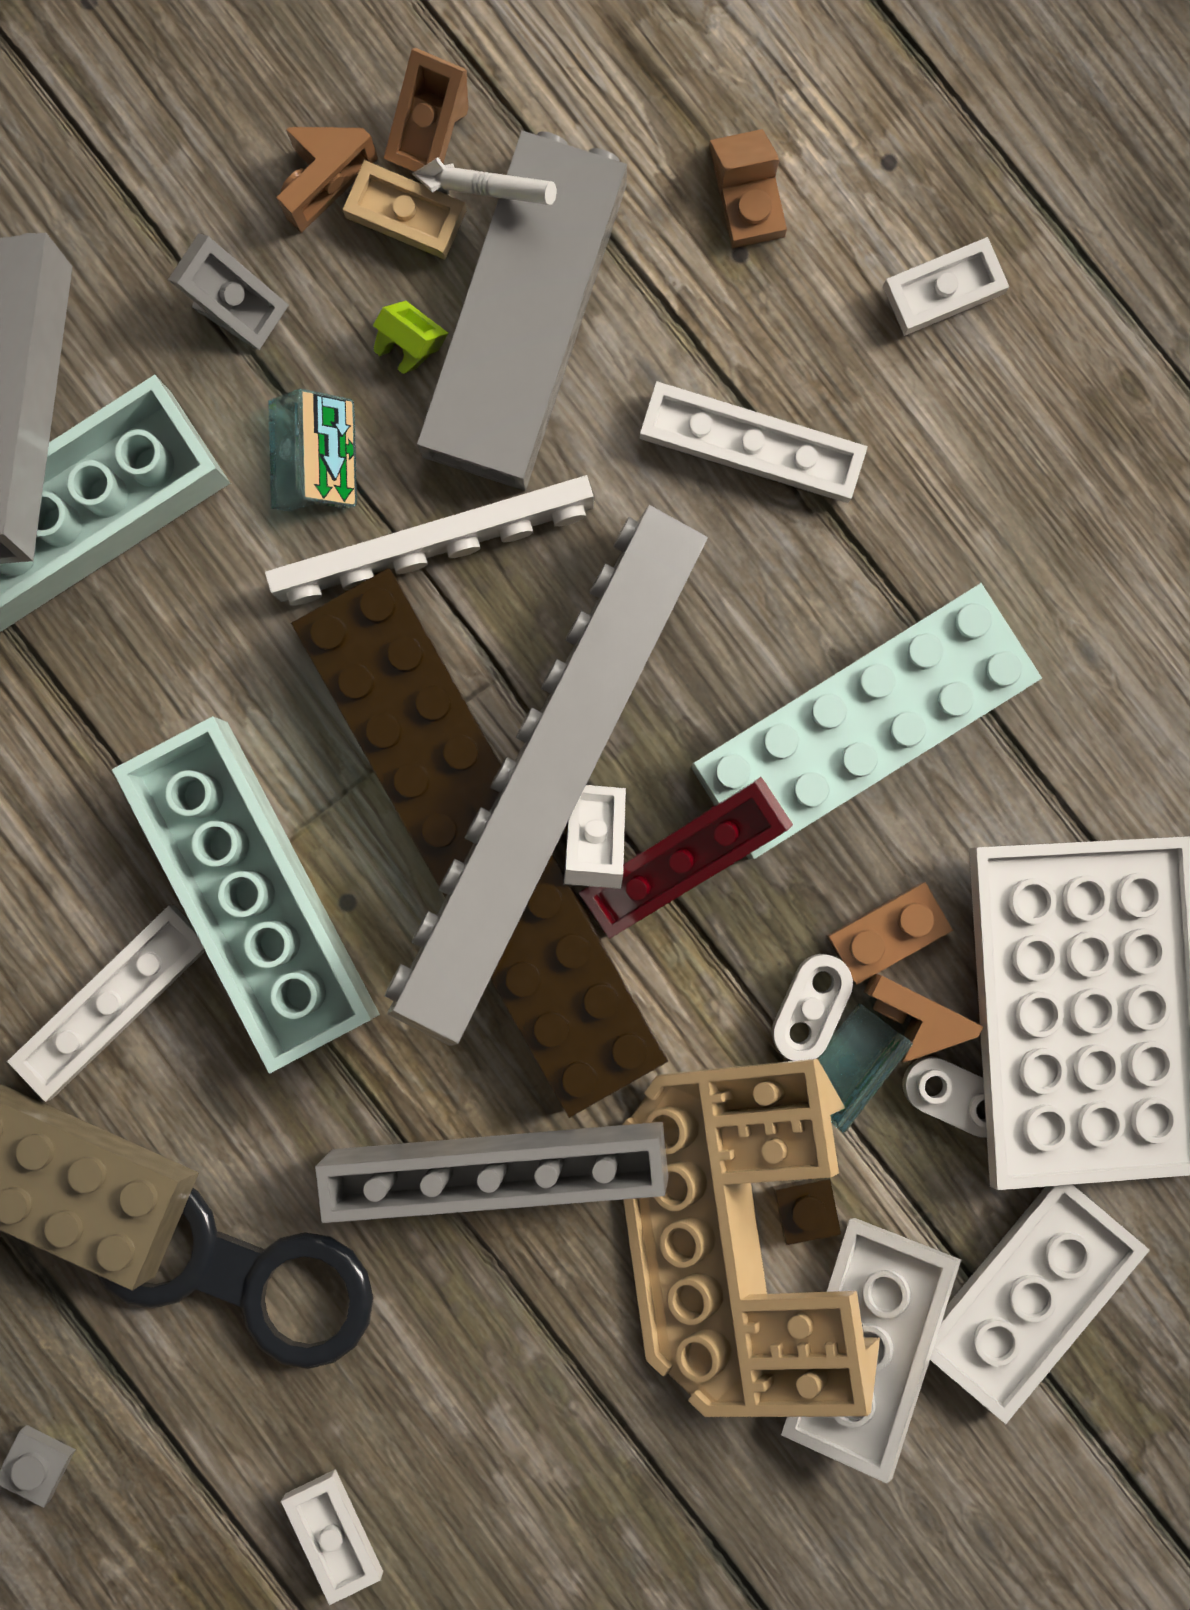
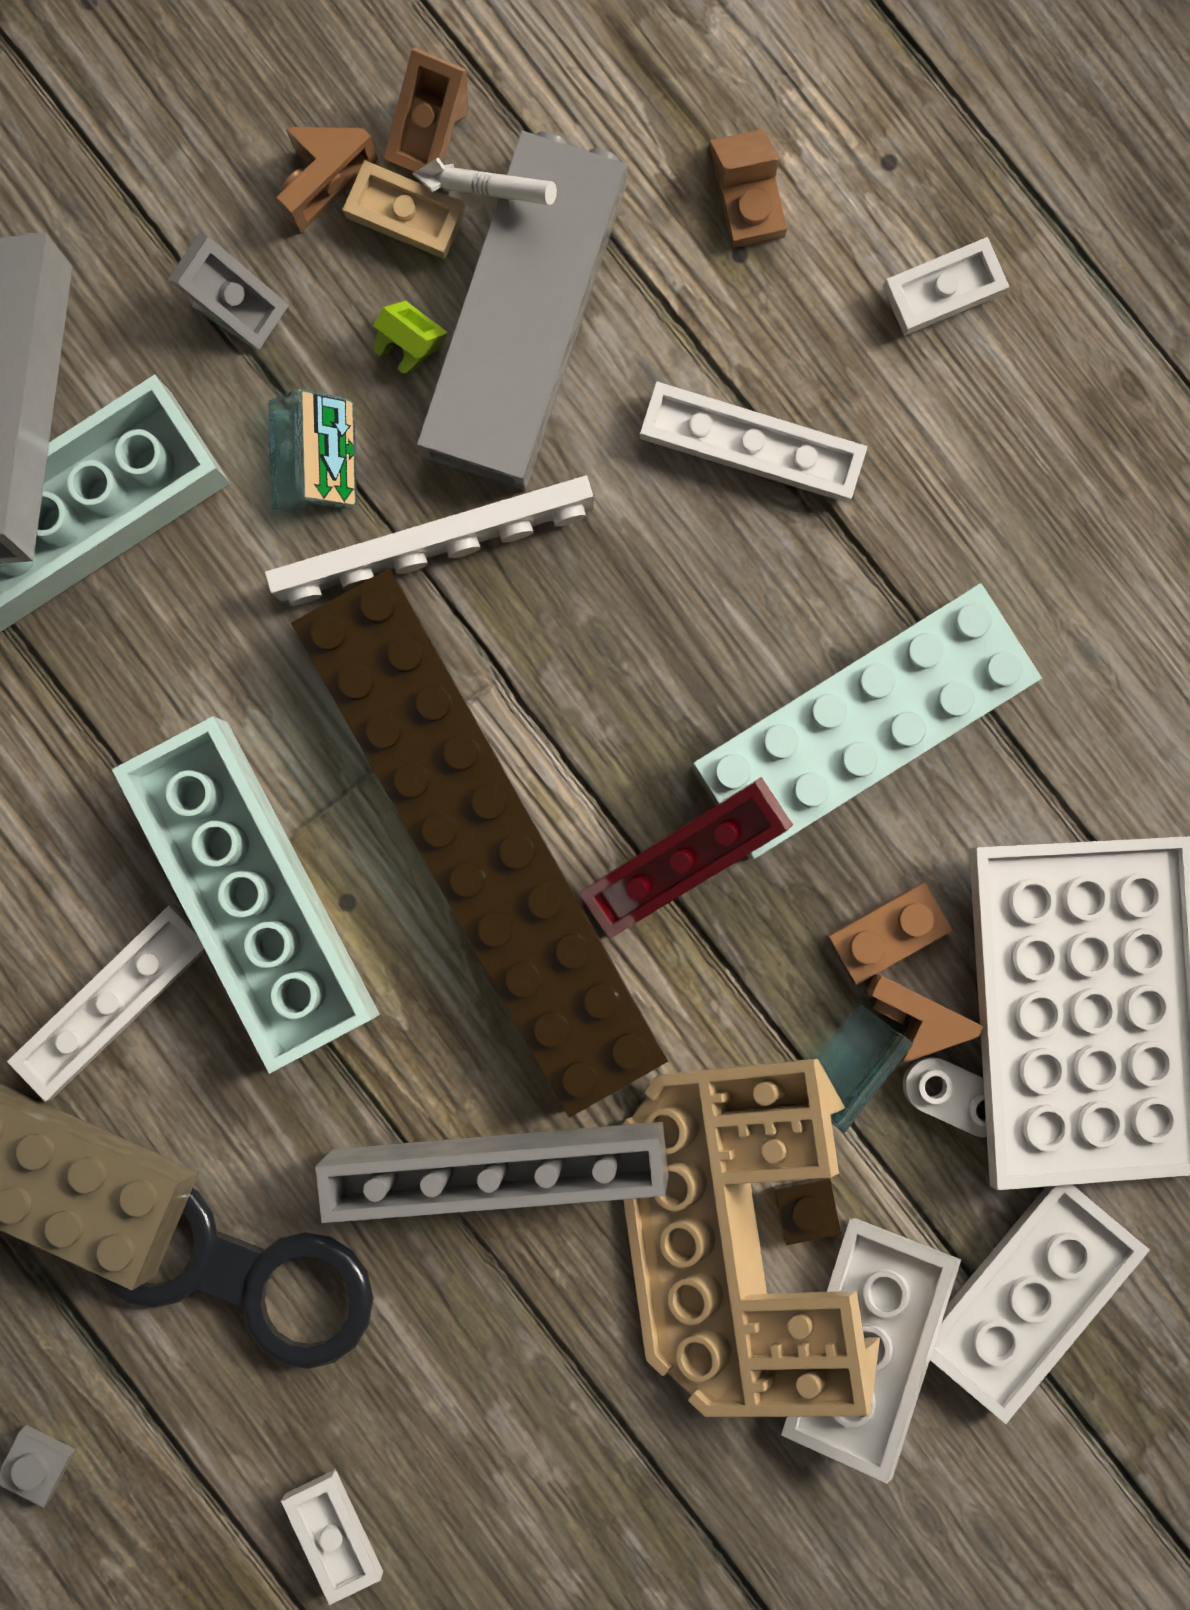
light grey brick [384,505,708,1046] -> none
white plate [564,785,626,889] -> none
white plate [772,954,853,1061] -> none

